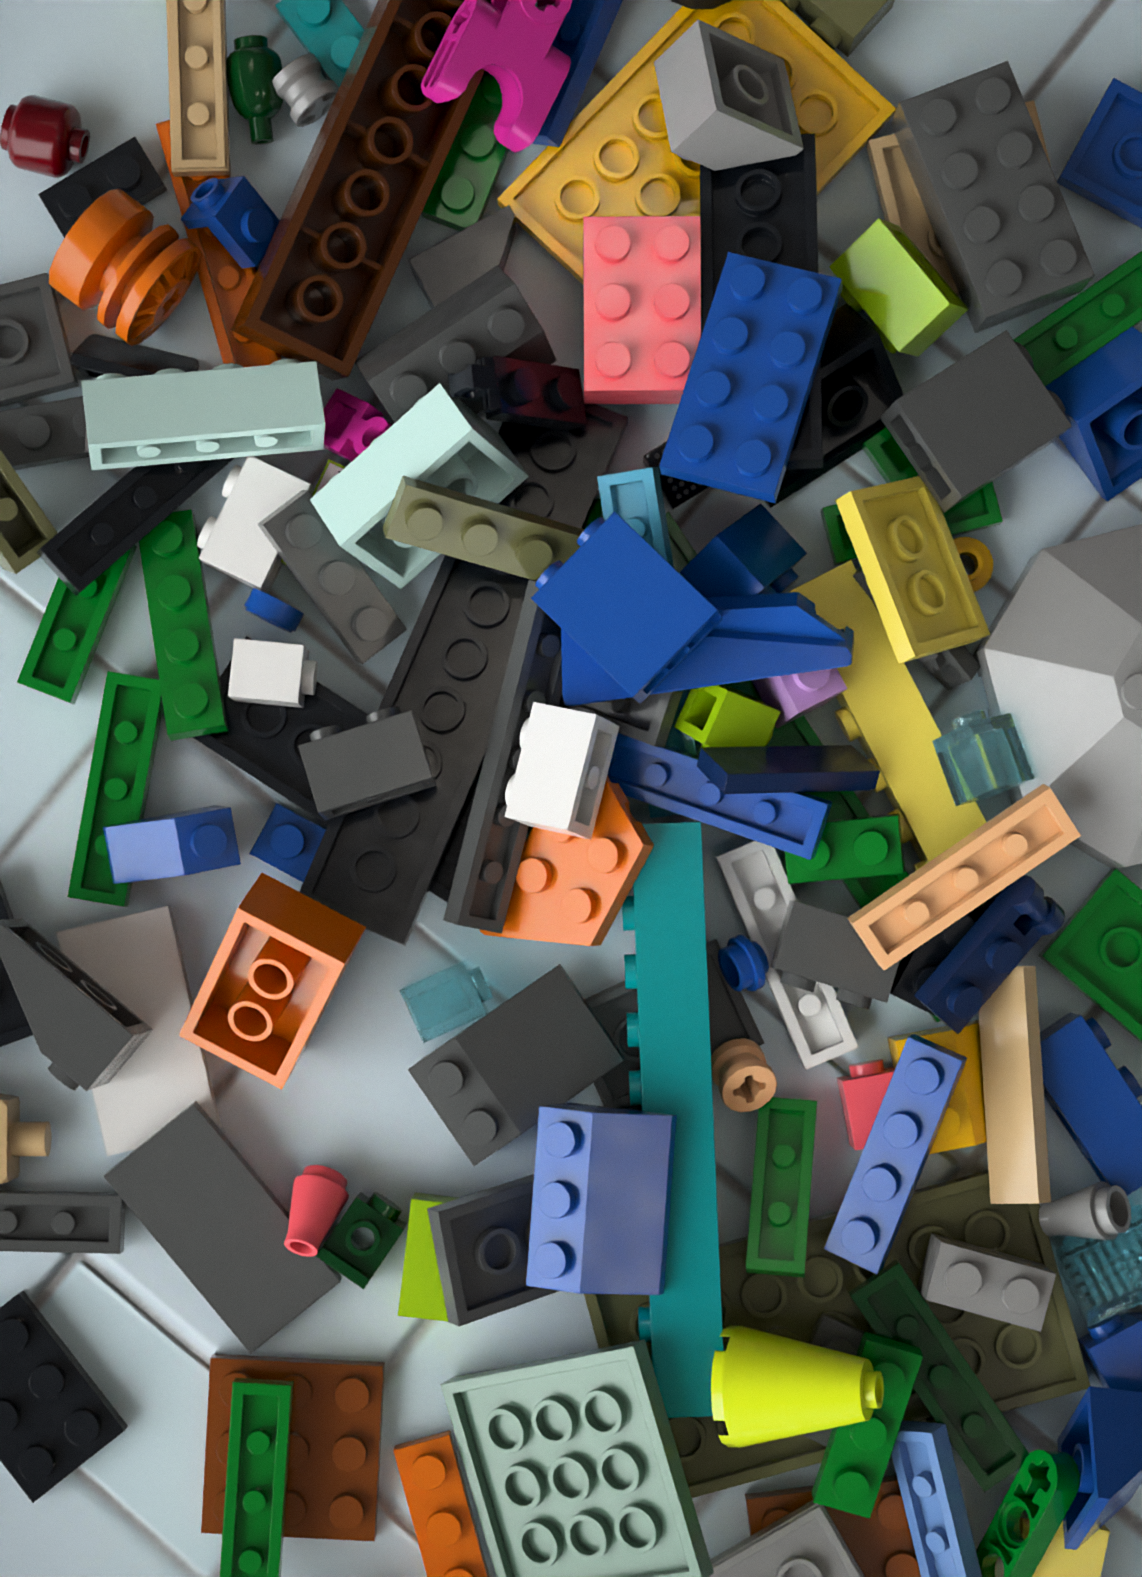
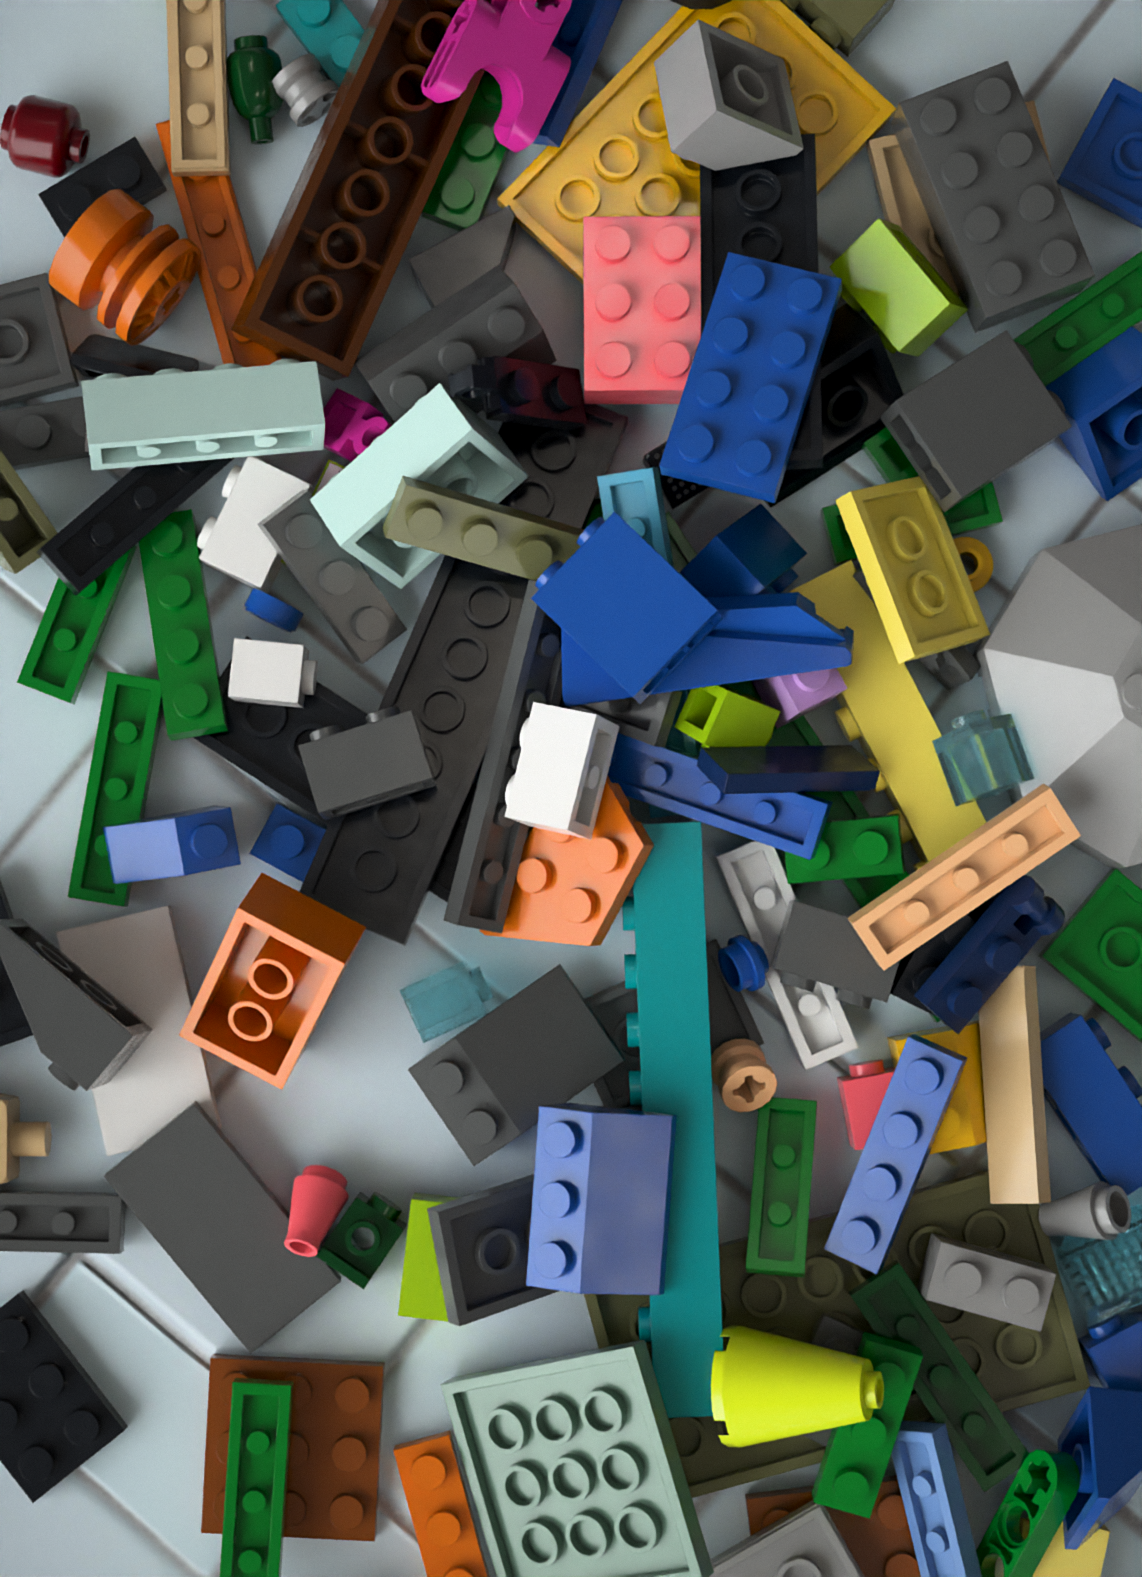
blue bracket [181,176,280,268] -> none

